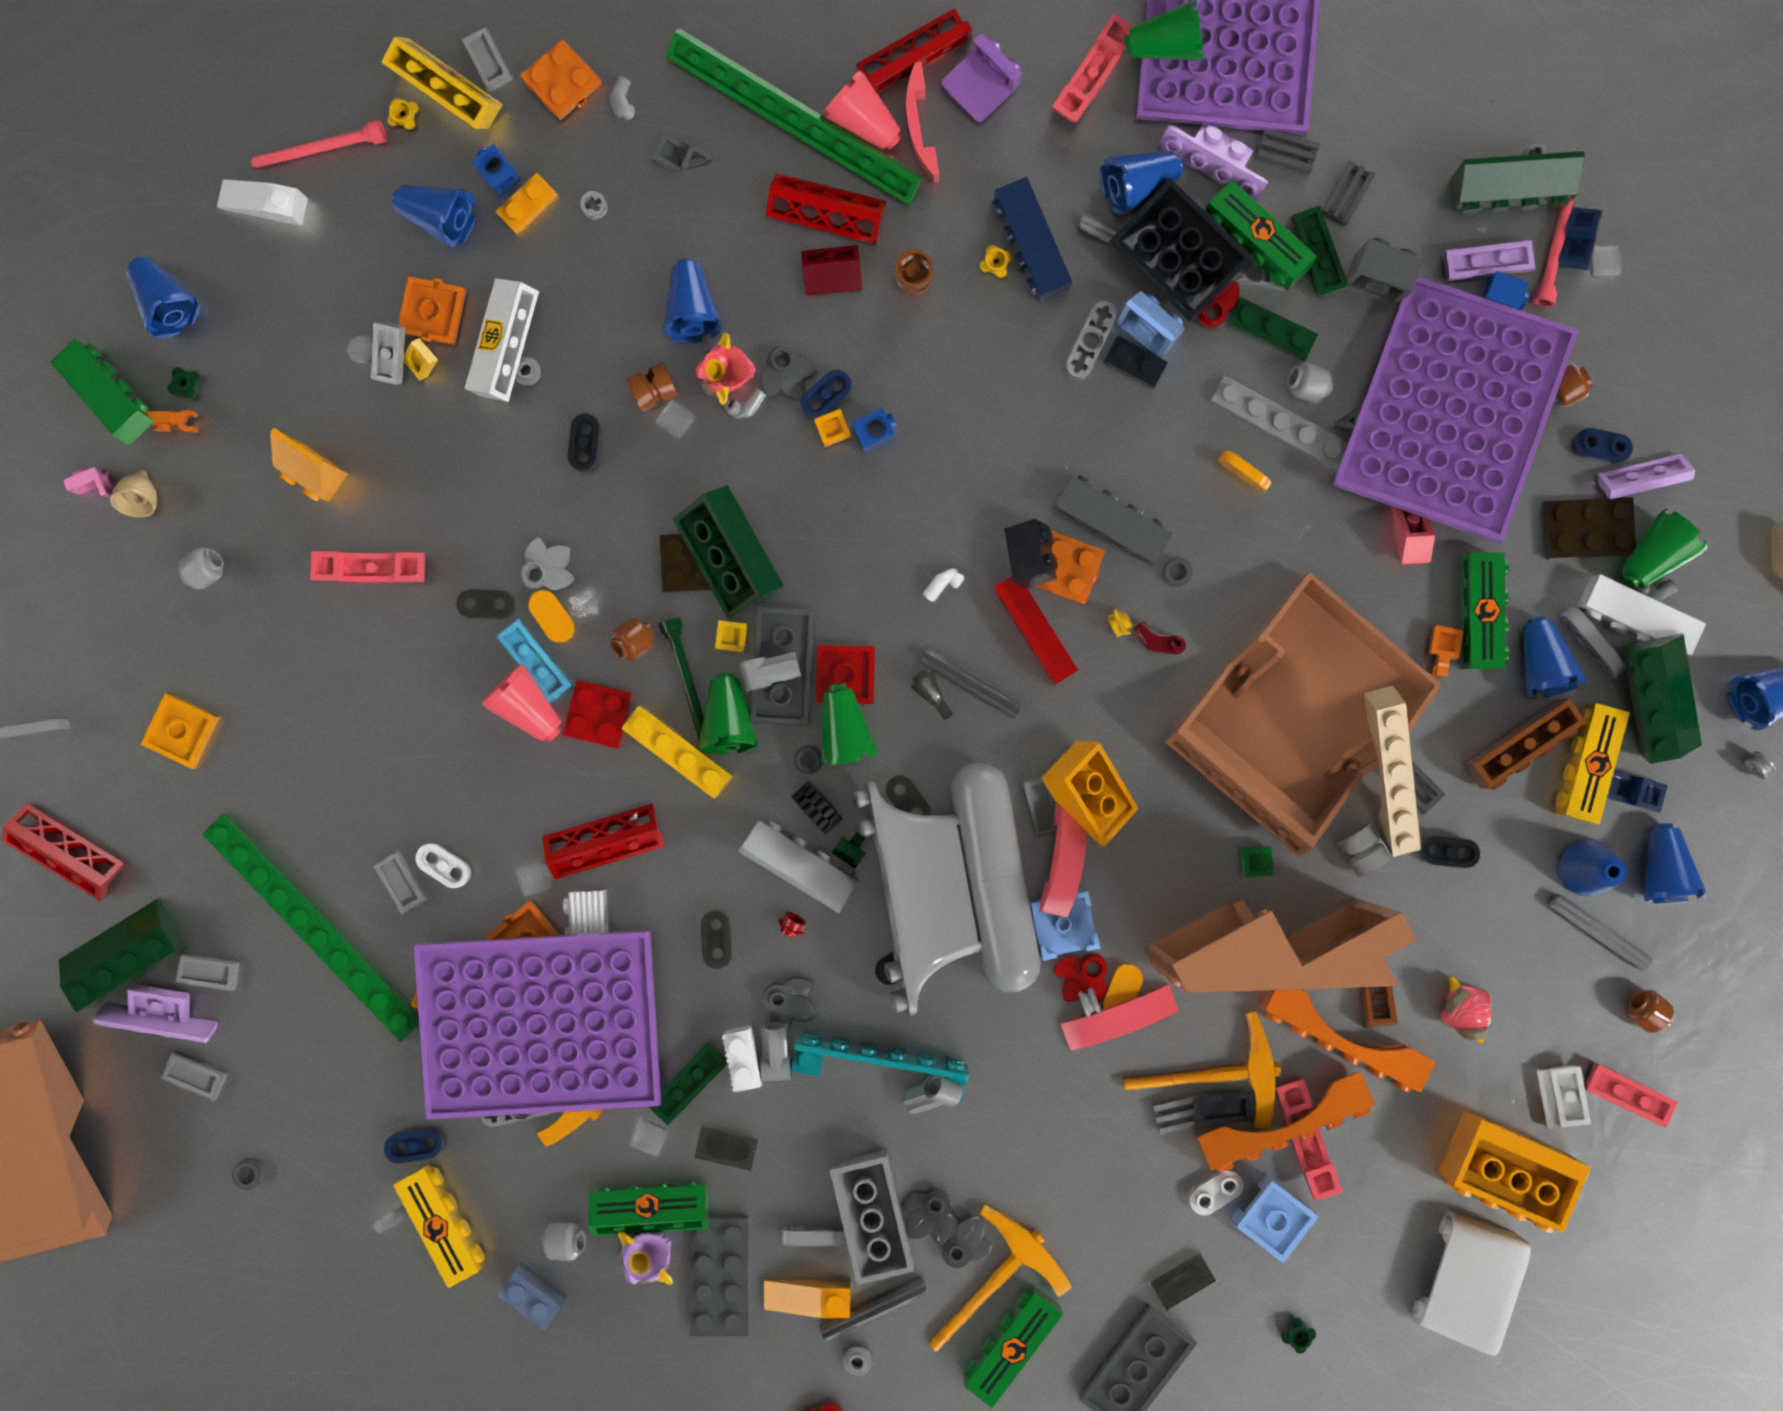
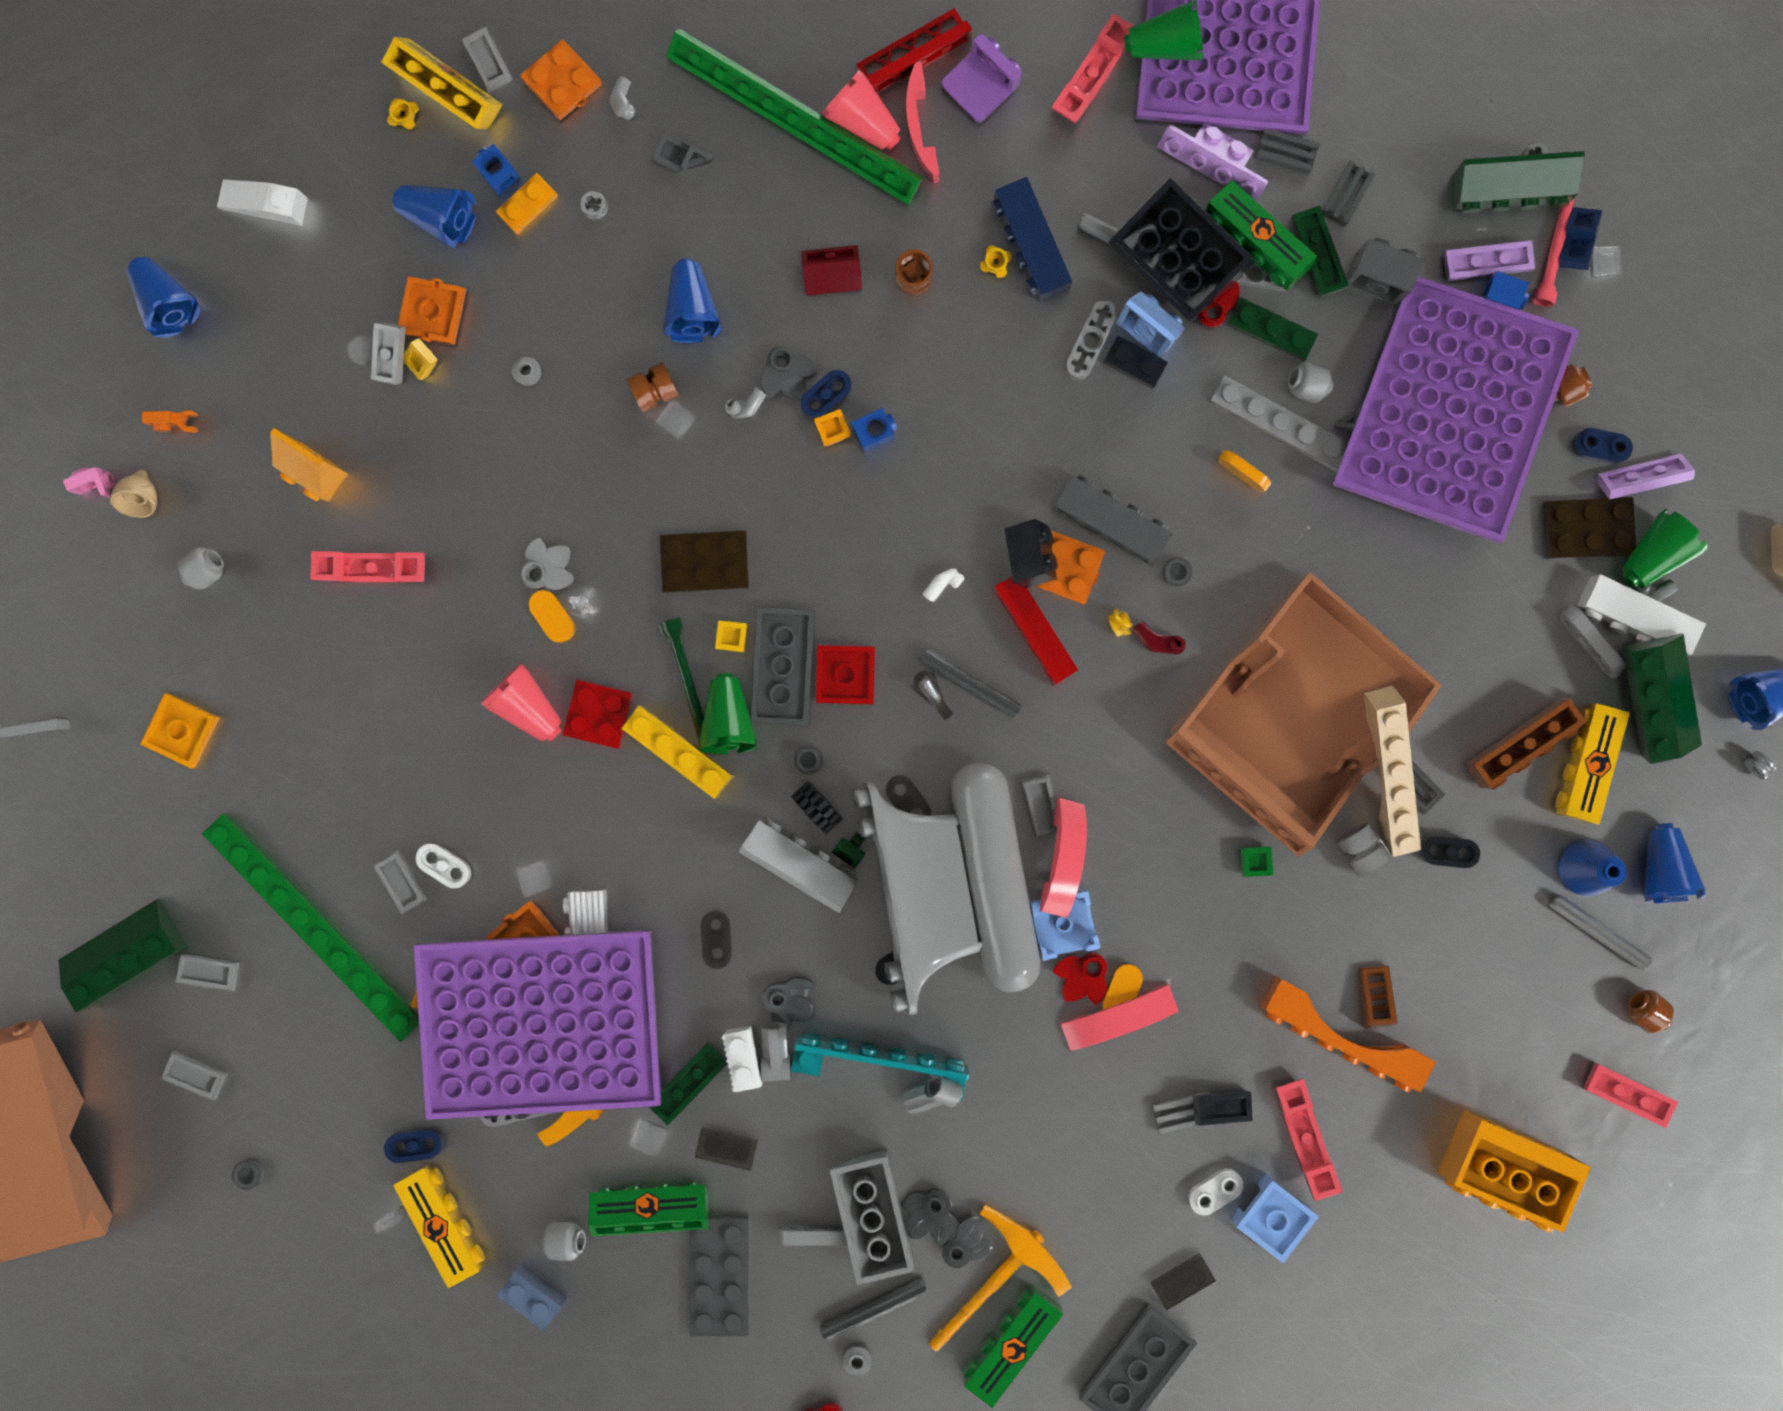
red fence [2,803,124,901] -> none
green brick [50,338,154,446] -> none
lavender bracket [93,984,217,1043] -> none
dark green plate [167,367,200,399] -> none
coral piece [251,119,387,168] -> none
clear smoke plate [456,589,516,620] -> none
white brick [464,278,539,402] -> none
medium azure tile [495,619,573,704] -> none
red fence [542,803,665,879] -> none
black plate [568,413,601,472] -> none
dark orange head [610,618,654,661] -> none
lavender hair [617,1232,673,1285] -> none
dark green slope [672,485,784,619] -> none
coral hair [695,333,756,405] -> none
light grey piece [740,652,801,691] -> none
light orange slope [764,1279,851,1318] -> none
red fence [765,173,887,244] -> none
red plate [778,912,806,938] -> none
green cone [820,683,878,765] -> none
light orange slope [1042,741,1139,847] -> none
light grey bush [1078,988,1101,1017] -> none
blue cone [1099,151,1183,214] -> none
light orange piece [1123,1010,1281,1130] -> none
nougat panel [1147,897,1417,993] -> none
orange arch [1196,1072,1375,1174] -> none
dark green plate [1281,1318,1316,1354] -> none
coral slope [1392,506,1435,564] -> none
white windscreen [1412,1210,1531,1356] -> none
orange plate [1427,625,1464,679] -> none
coral hair [1440,977,1492,1044] -> none
green brick [1461,552,1510,670] -> none
blue cone [1523,616,1587,699] -> none
white plate [1537,1064,1591,1129] -> none
dark blue slope [1607,770,1668,813] -> none

